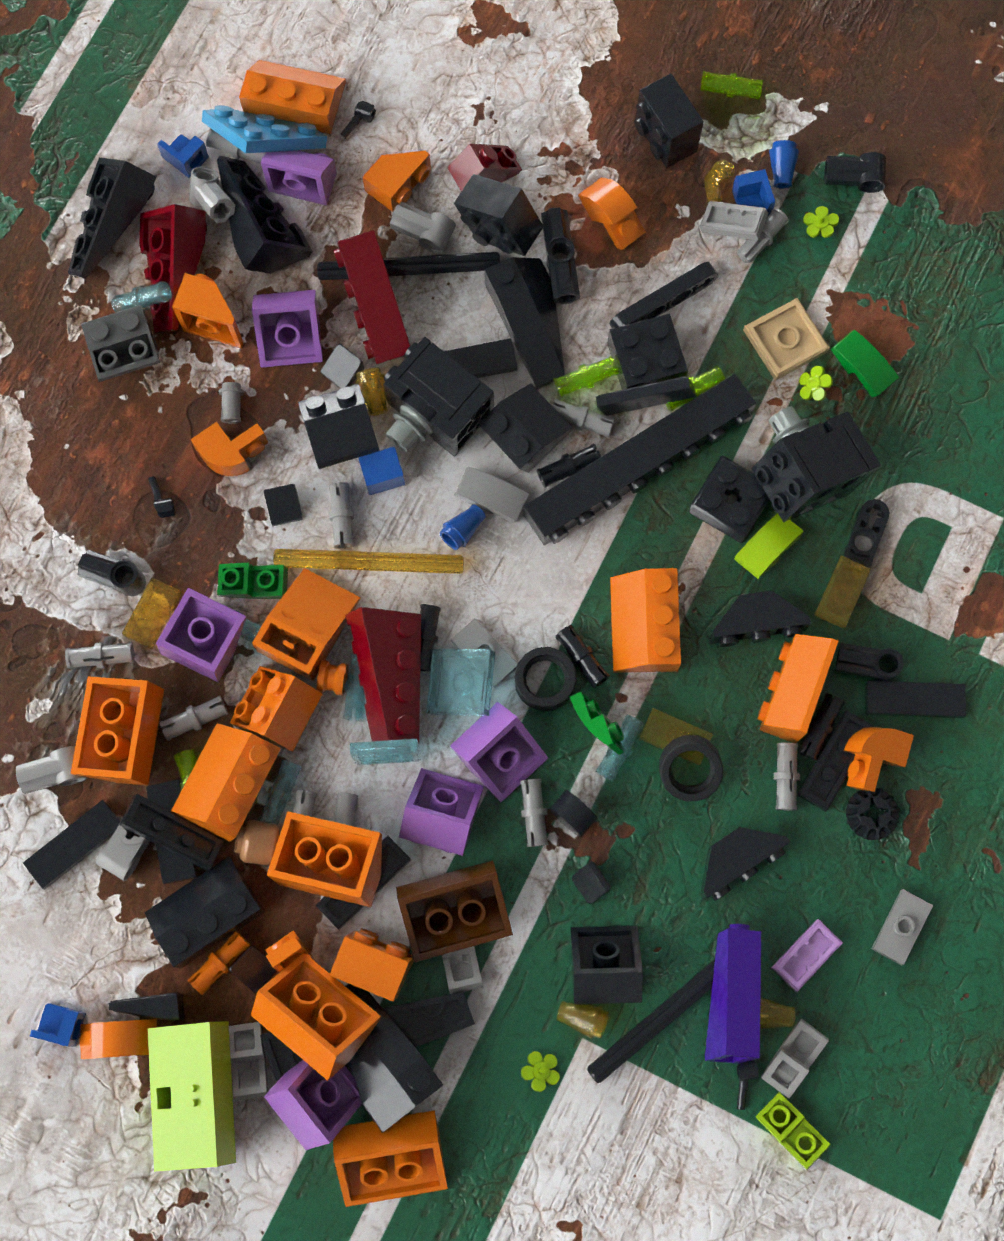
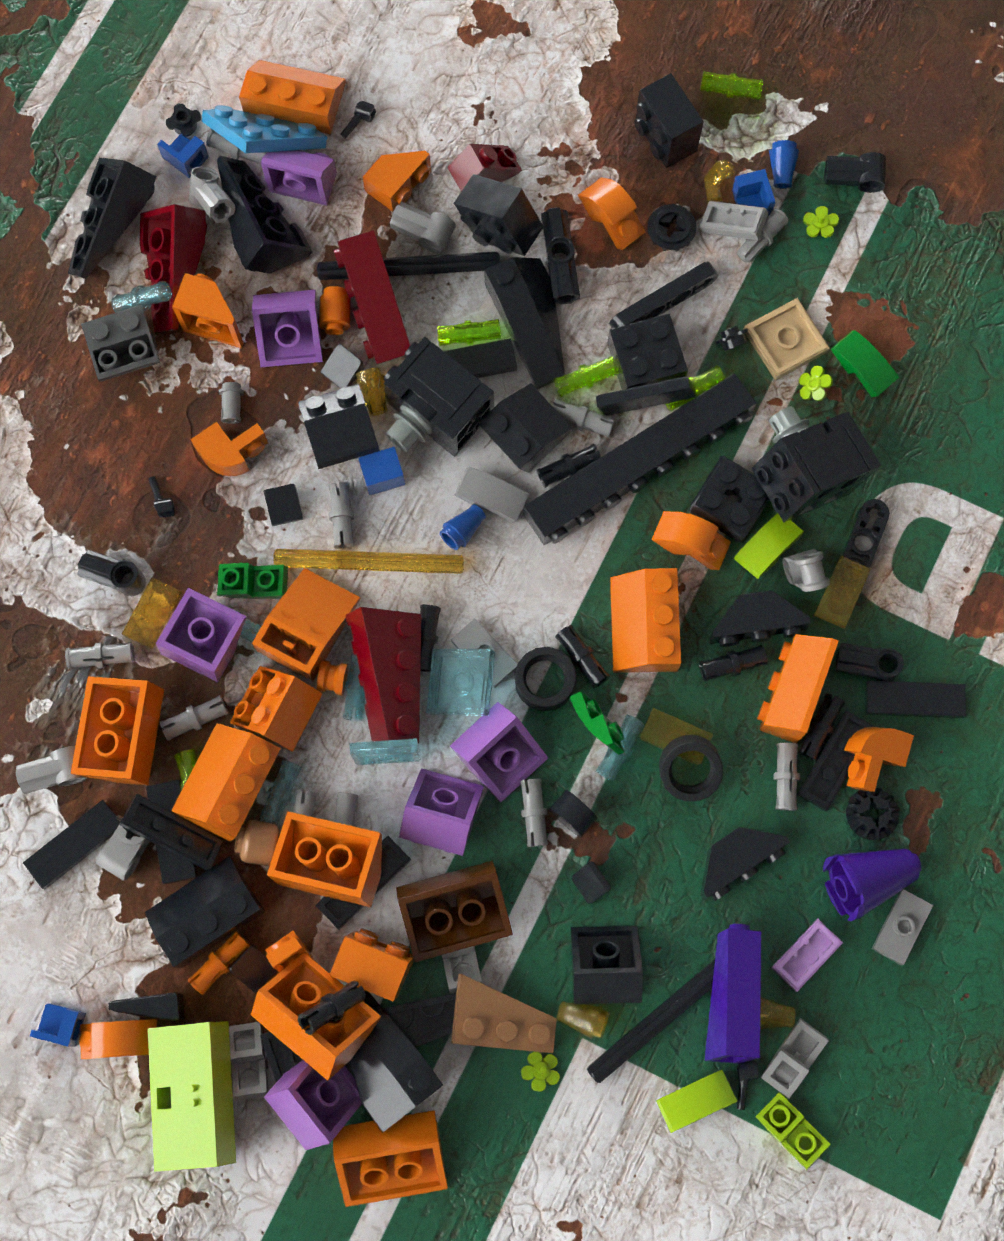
none -> black plate [165,103,201,137]
none -> black pin [298,981,366,1035]
none -> orange brick [319,286,351,335]
none -> clear neon green pin [437,319,501,346]
none -> medium nougat wing [451,974,557,1053]
none -> black gear [648,204,697,252]
none -> orange brick [652,511,731,570]
none -> lime slope [656,1070,738,1133]
none -> black pin [699,645,768,682]
none -> black plate [715,326,748,352]
none -> light grey piece [783,549,830,592]
none -> dark purple cone [823,849,921,921]

